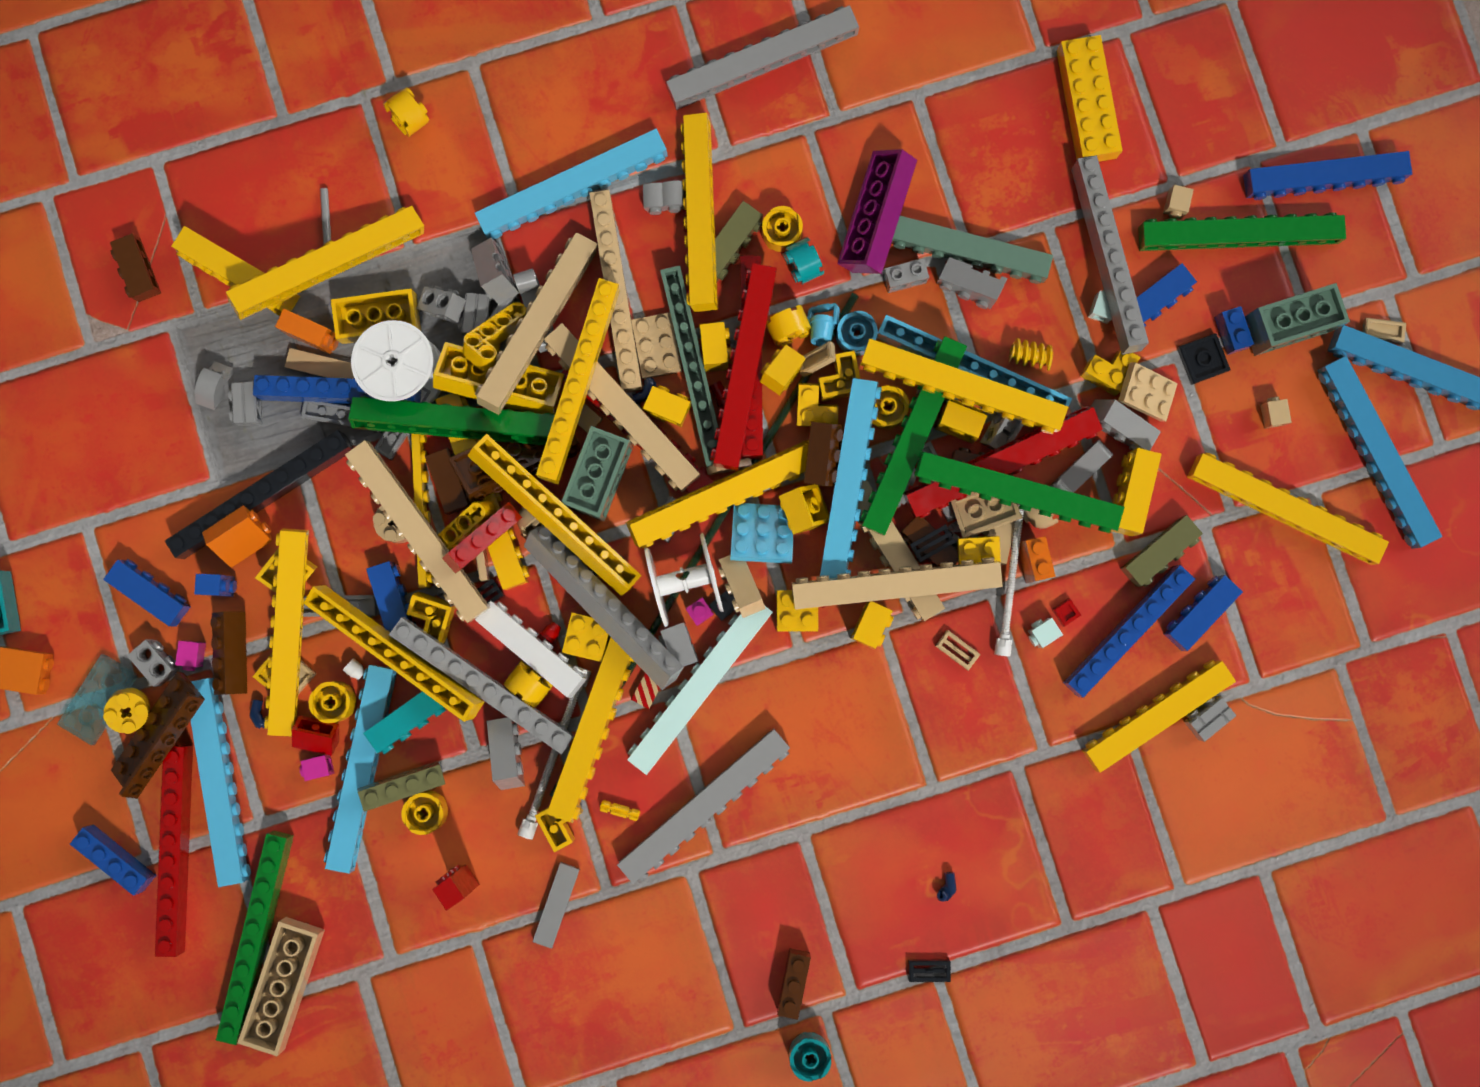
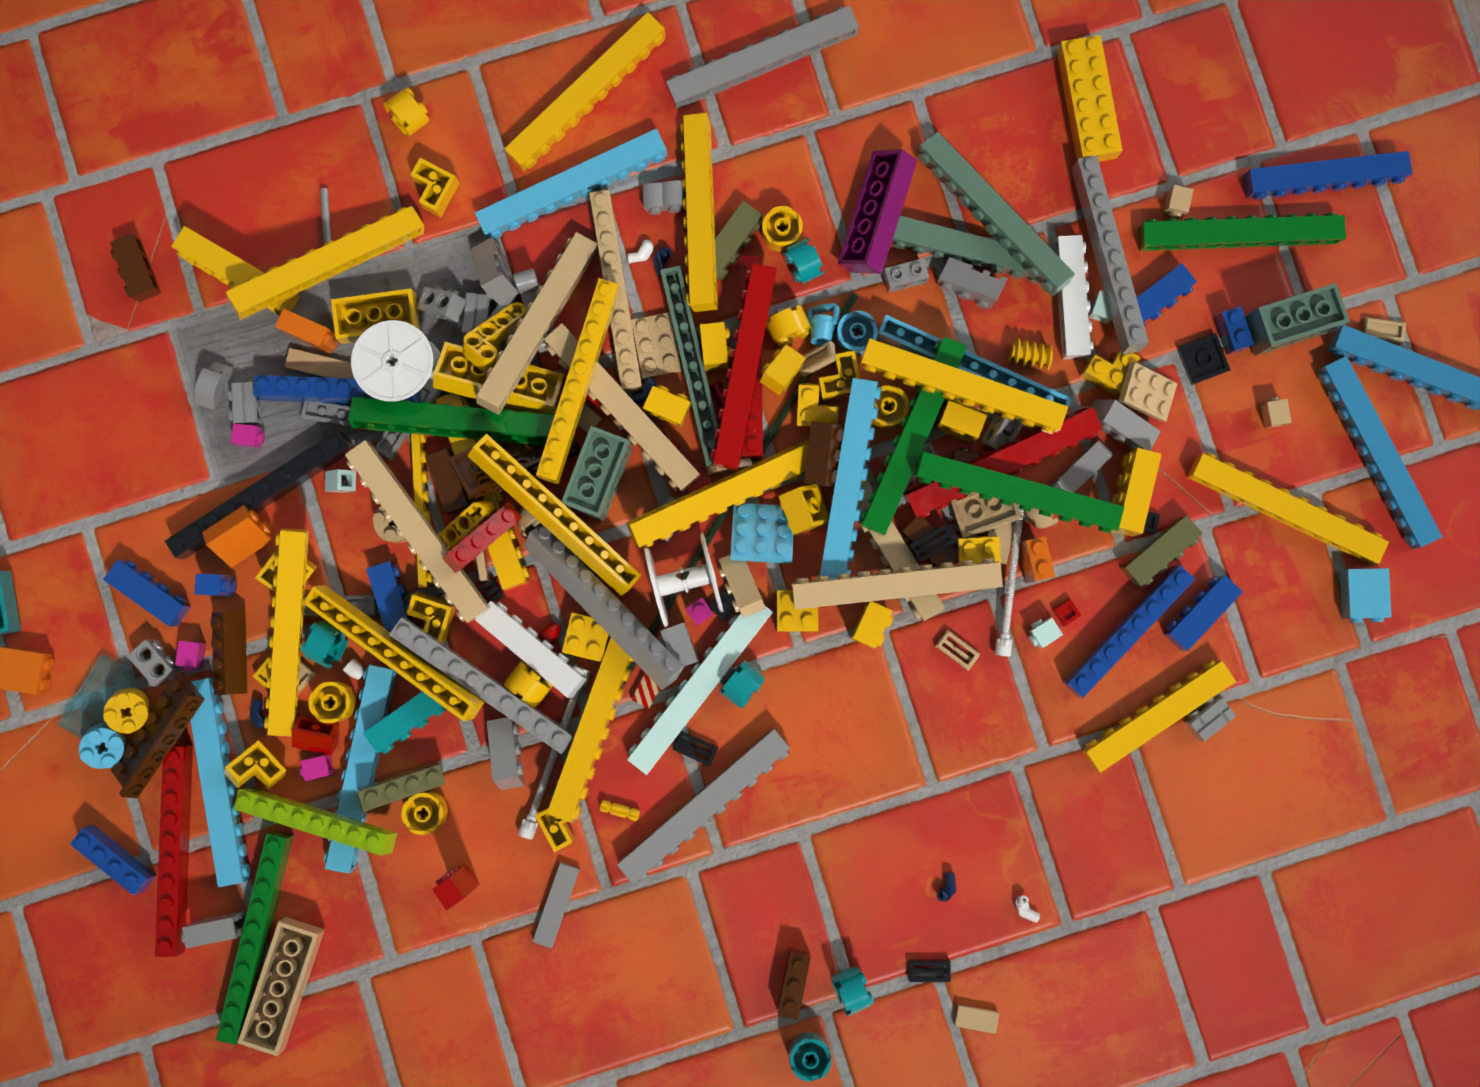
none -> medium azure brick [79,722,126,769]
none -> light grey brick [181,910,247,948]
none -> yellow brick [224,740,286,790]
none -> dark pink brick [230,423,265,449]
none -> lime brick [234,788,397,855]
none -> teal brick [300,621,348,668]
none -> light aqua brick [325,469,356,493]
none -> yellow brick [410,158,460,218]
none -> yellow brick [504,12,666,171]
none -> white arm [628,240,654,263]
none -> dark blue arm [653,247,671,277]
none -> black tile [673,731,718,767]
none -> teal brick [719,660,765,709]
none -> teal brick [831,967,874,1017]
none -> sand green brick [917,132,1075,297]
none -> tan tile [954,1004,999,1034]
none -> white arm [1015,895,1040,923]
none -> white brick [1054,235,1093,360]
none -> black tile [1143,512,1160,535]
none -> medium azure brick [1340,568,1391,623]

